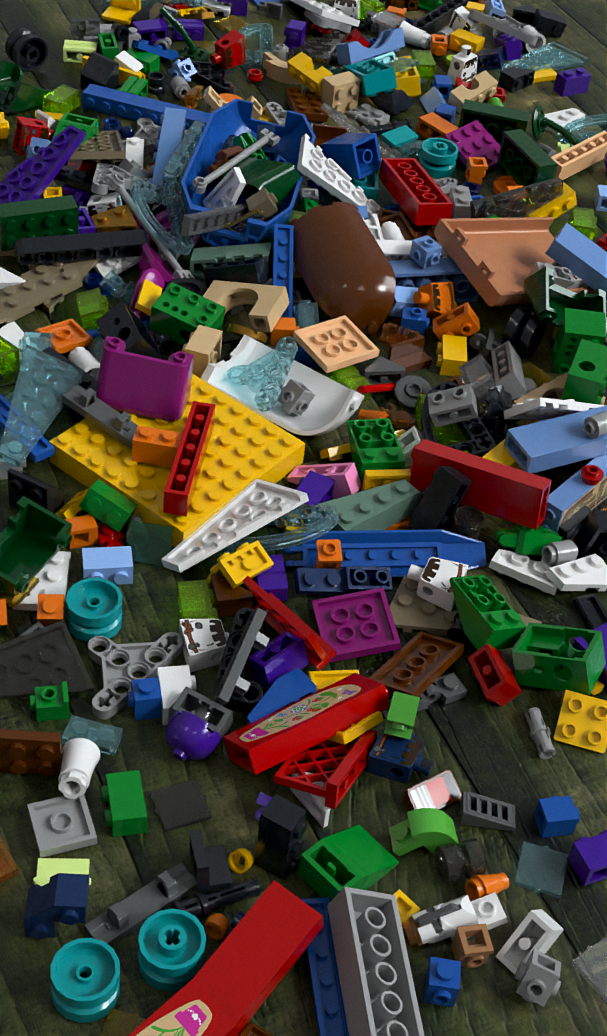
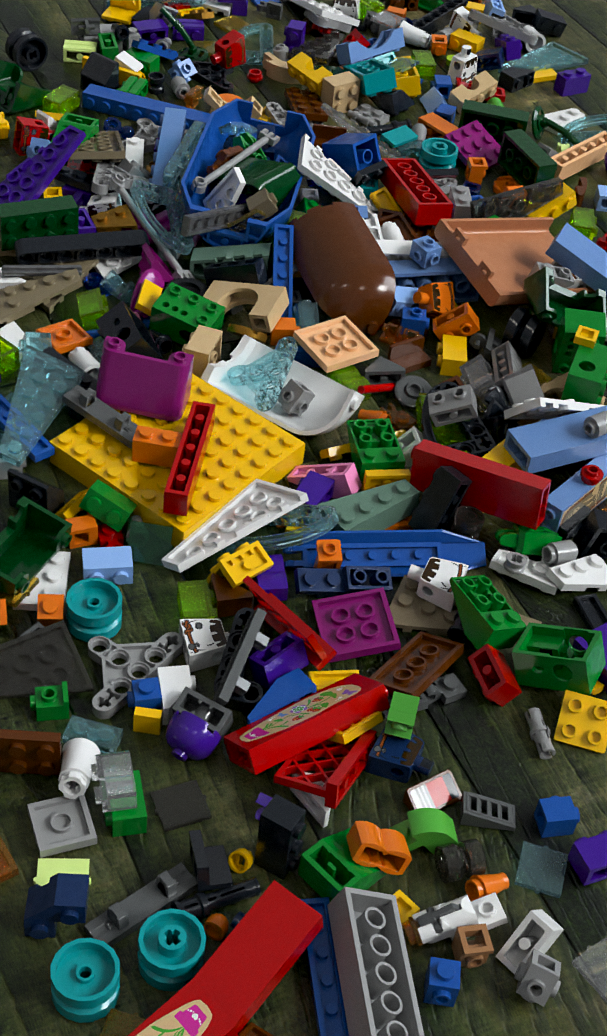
none -> flat silver axle [1,265,82,276]
none -> clear brick [90,750,137,813]
none -> yellow tile [133,706,162,735]
none -> clear light blue slope [218,122,257,137]
none -> orange brick [346,821,412,875]
none -> black plate [351,160,388,187]
none -> yellow tile [369,187,402,212]
none -> light grey cone [411,123,427,148]
none -> black tile [425,168,459,179]
none -> light grey slope [502,364,545,405]
none -> light grey bush [503,552,527,574]
none -> yellow tile [573,325,600,349]
none -> reddish brown slope [574,177,587,210]

